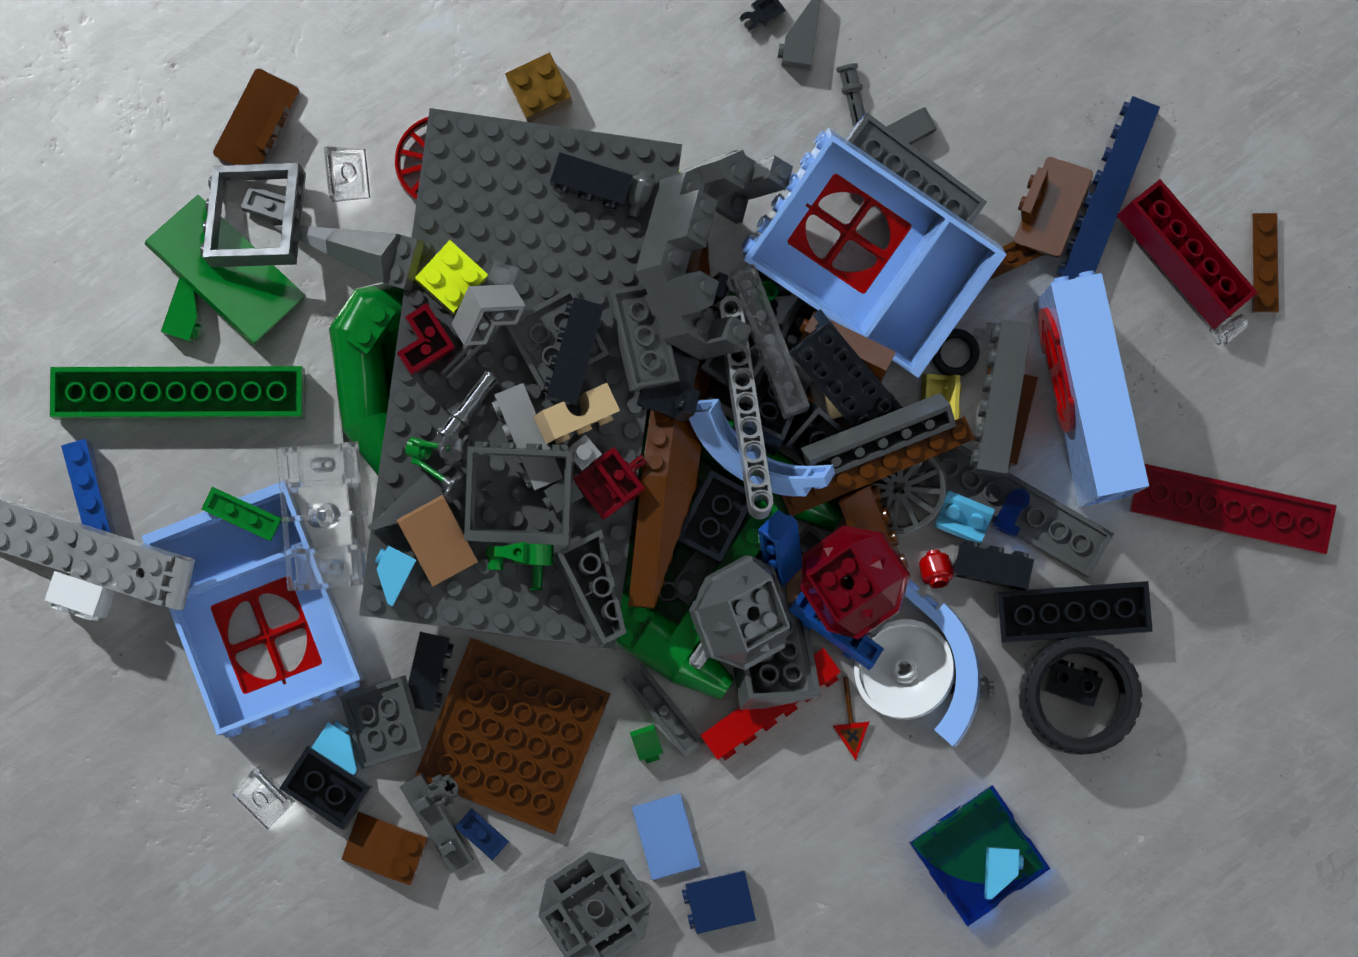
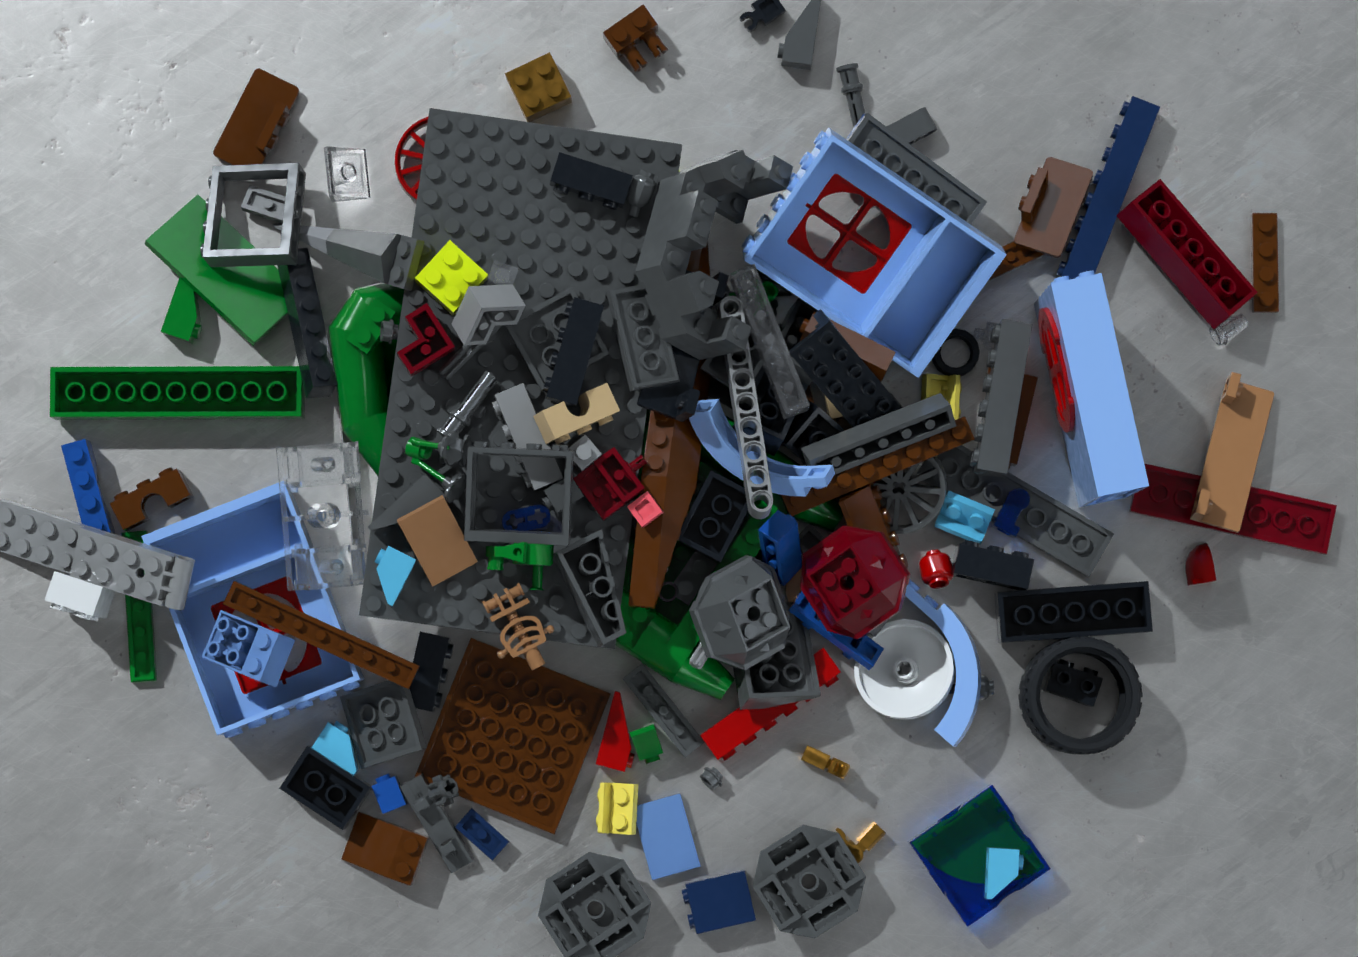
green plate [201,487,282,542] -> none
clear slope [232,766,296,830] -> none
piece [833,676,870,760] -> none
none -> reddish brown arch [109,467,194,532]
none -> green tile [121,530,157,683]
none -> medium blue slope [202,610,295,687]
none -> reddish brown plate [223,581,420,689]
none -> black brick [277,248,338,399]
none -> blue brick [371,774,408,814]
none -> dark grey plate [380,319,399,344]
none -> medium nougat torso [482,583,554,670]
none -> clear blue beam [502,505,550,531]
none -> red slope [596,691,635,772]
none -> light yellow bracket [596,782,638,835]
none -> reddish brown brick [603,4,668,73]
none -> coral plate [627,491,664,528]
none -> dark grey plate [700,767,723,790]
none -> dark grey piece [753,824,866,939]
none -> pearl gold bar [801,745,850,779]
none -> pearl gold bar [836,822,886,863]
none -> red brick [1185,542,1217,586]
none -> medium nougat bracket [1190,372,1274,533]

